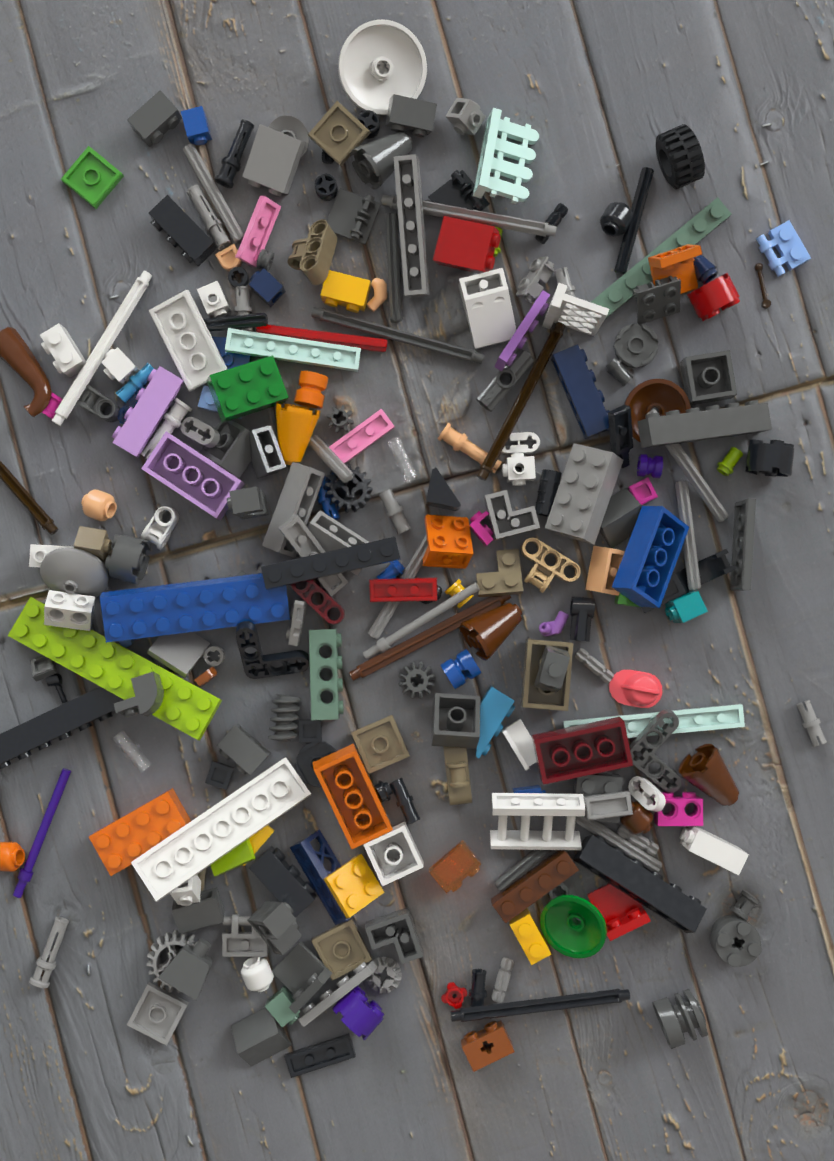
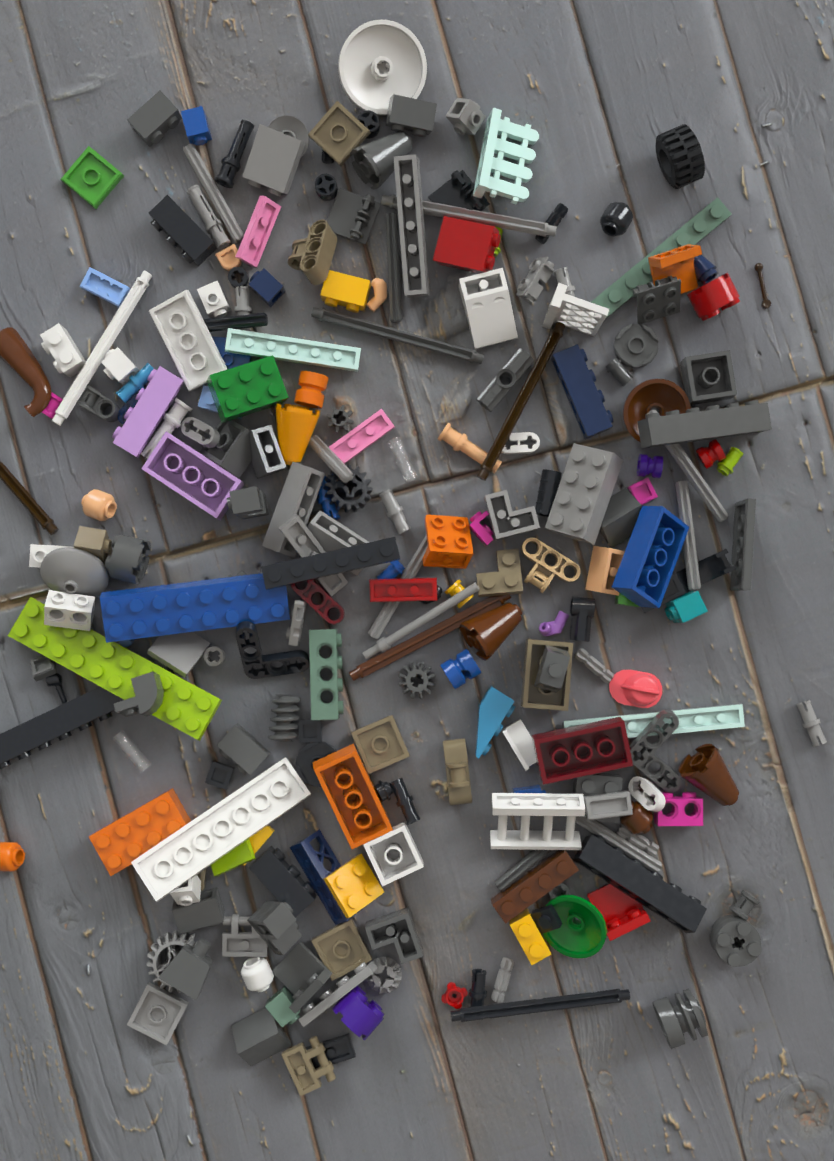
dark purple bar [13,768,71,898] -> none
light grey pin [29,917,69,988] -> none
white piece [141,506,179,550] -> none
dark orange tile [194,667,218,686] -> none
dark grey bush [256,249,274,271] -> none
red axle [256,325,387,352] -> none
black slope [426,467,461,511] -> none
clear orange brick [429,840,481,894] -> none
dark grey brick [432,693,480,749] -> none
dark orange brick [461,1020,515,1072] -> none
medium lavender plate [494,291,550,372] -> none
white brick [502,453,536,486] -> none
black hinge [608,405,633,468] -> none
black axle [614,167,654,275] -> none
white brick [679,826,749,875] -> none
black brick [745,439,794,477] -> none
light blue plate [756,220,811,277] -> none
none -> light blue plate [79,267,130,307]
none -> dark tan plate [281,1036,336,1097]
none -> black plate [530,904,563,934]
none -> red wheel [695,439,726,469]

